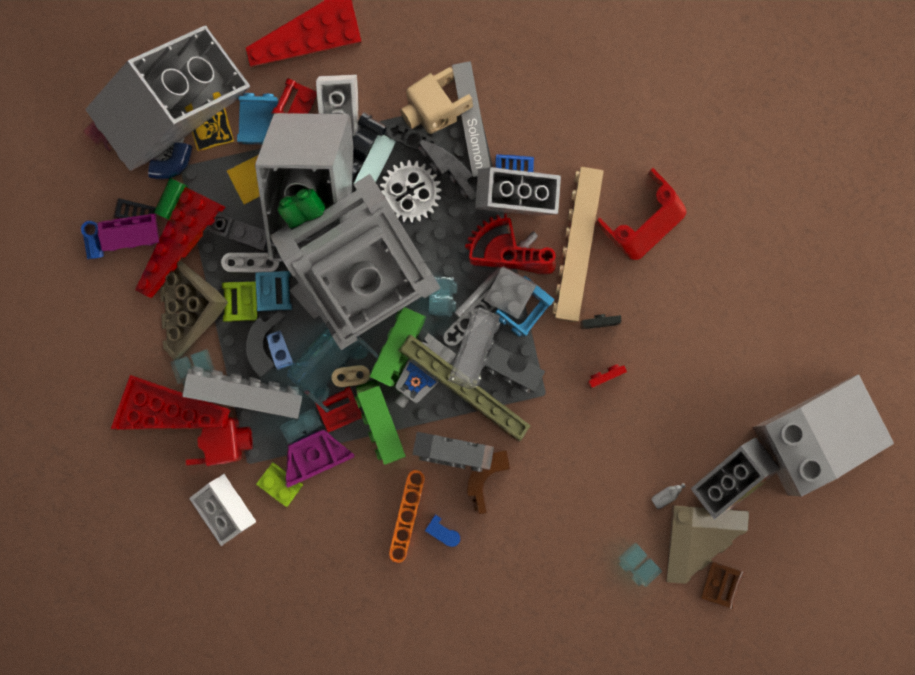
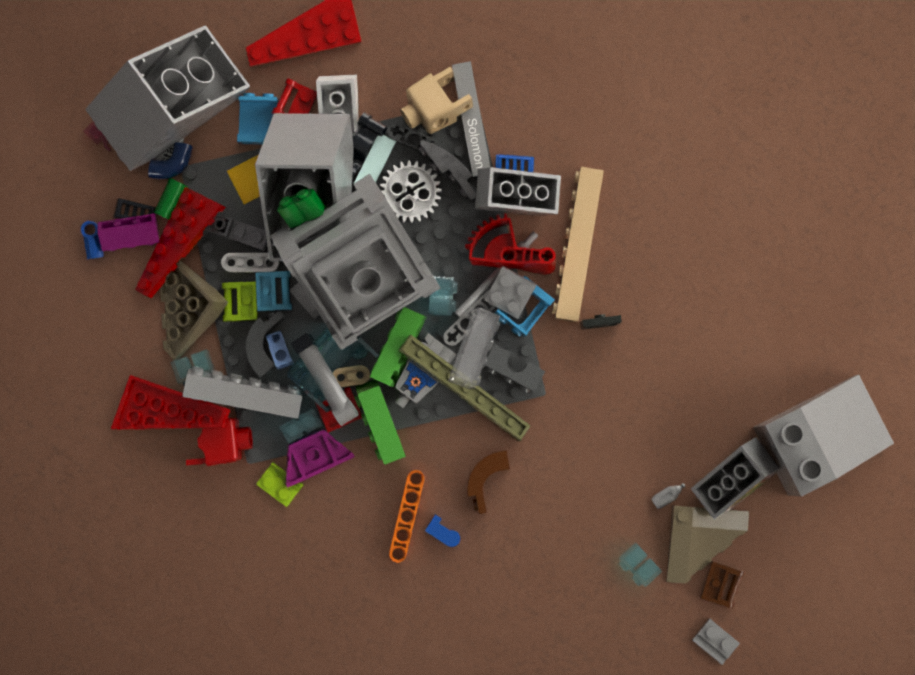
flag [185,92,234,151] -> none
white slope [189,474,256,546] -> none
dark grey brick [412,432,494,472] -> none
red plate [588,364,627,389] -> none
red windscreen [595,168,687,261] -> none
none -> light grey piece [290,333,359,426]
none -> light grey plate [692,618,740,665]

